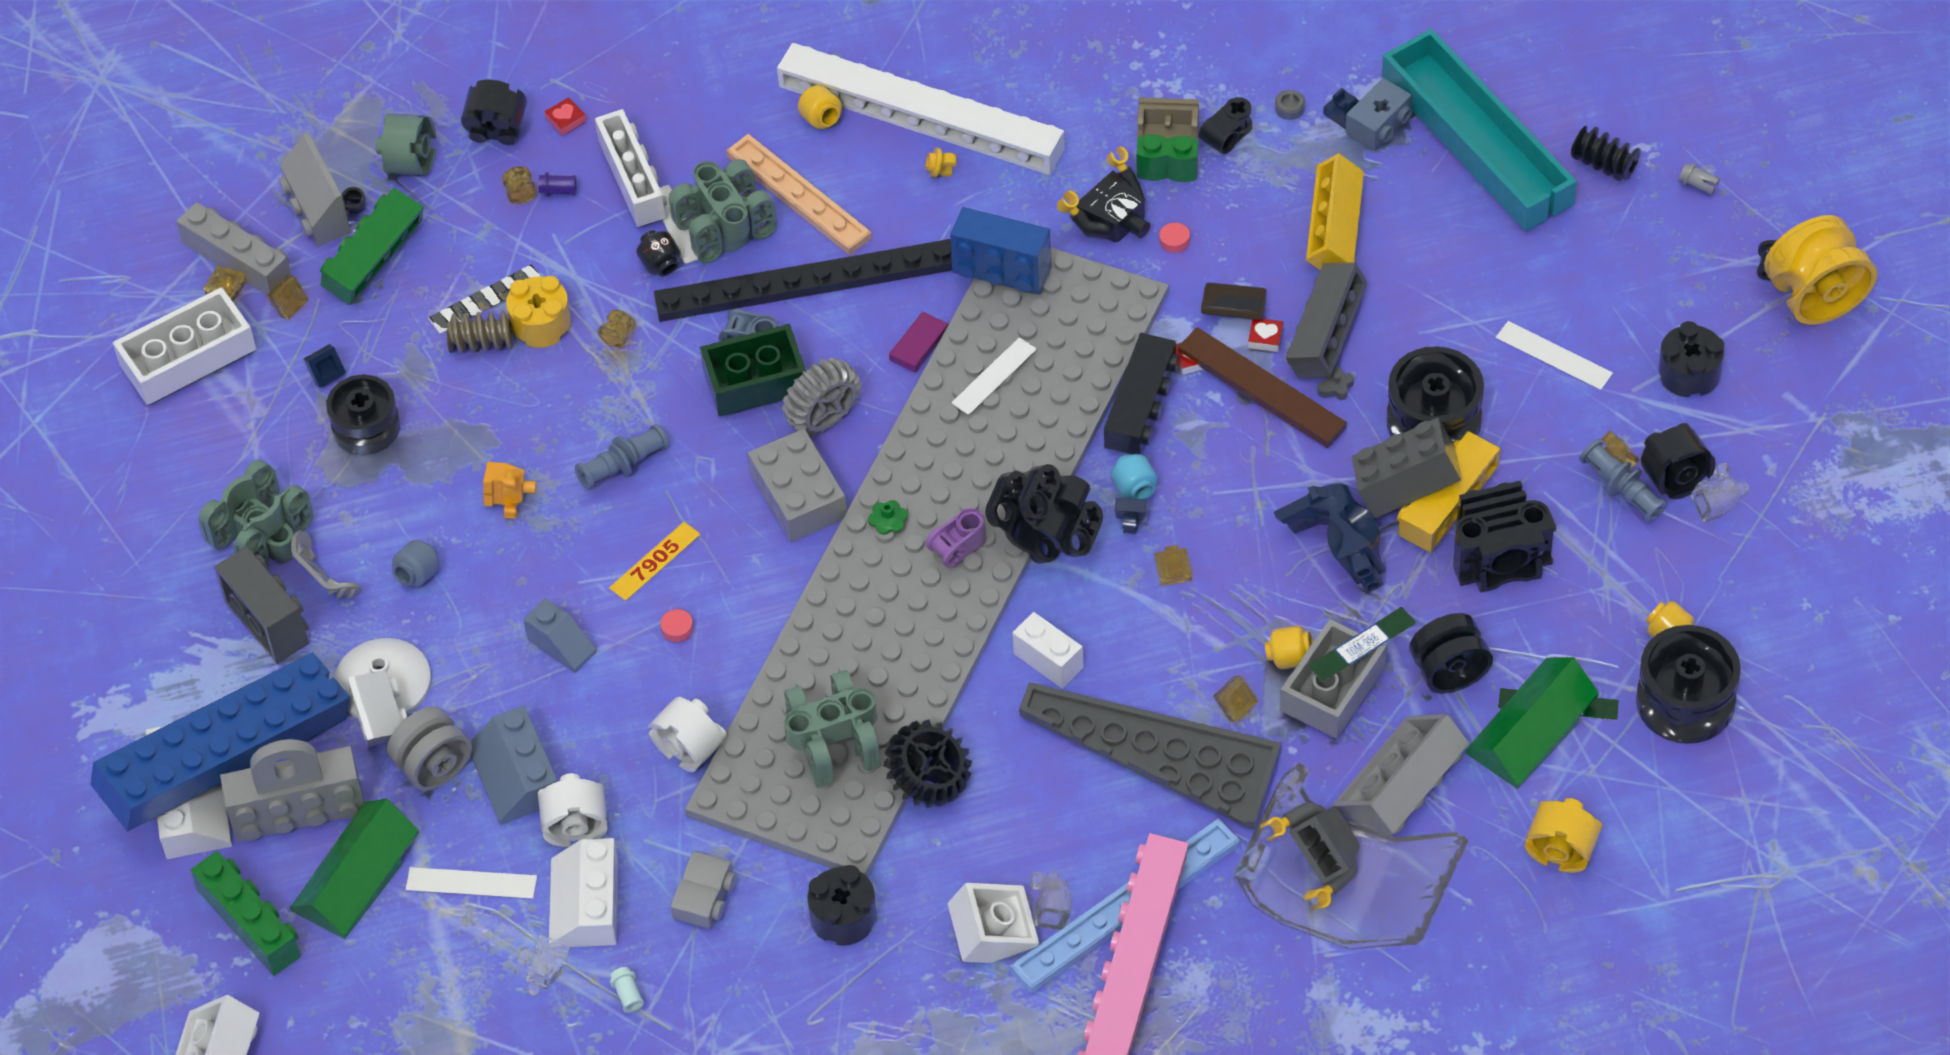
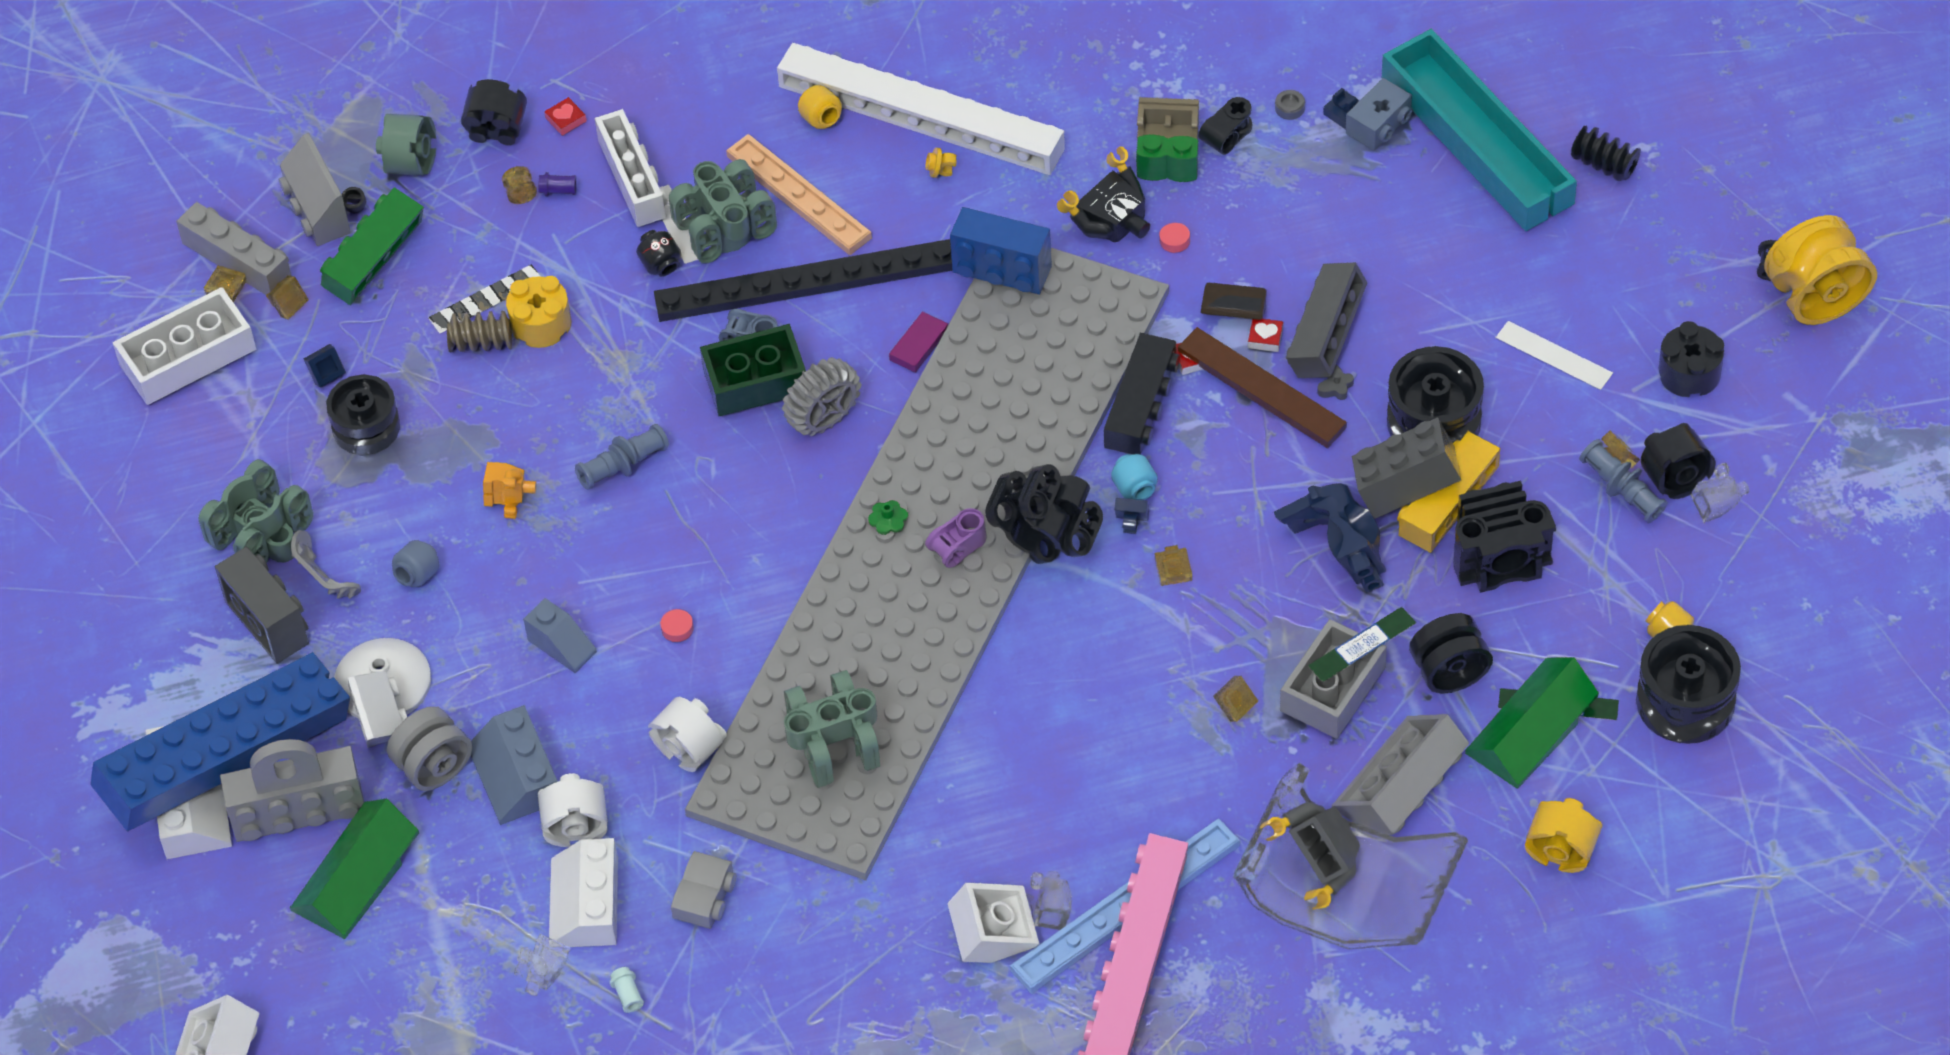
green brick [190,851,301,976] -> none
white sticker [405,867,537,899] -> none
clear yellow wheel [598,309,636,348] -> none
yellow sticker [609,522,700,601] -> none
light grey brick [747,429,847,543] -> none
black brick [807,865,877,946] -> none
black gear [883,719,972,808] -> none
white sticker [952,338,1036,414] -> none
white brick [1012,612,1084,689] -> none
dark grey wing [1019,682,1281,830] -> none
yellow head [1265,625,1313,670] -> none
yellow brick [1306,153,1364,270] -> none
light grey pin [1679,163,1720,196] -> none

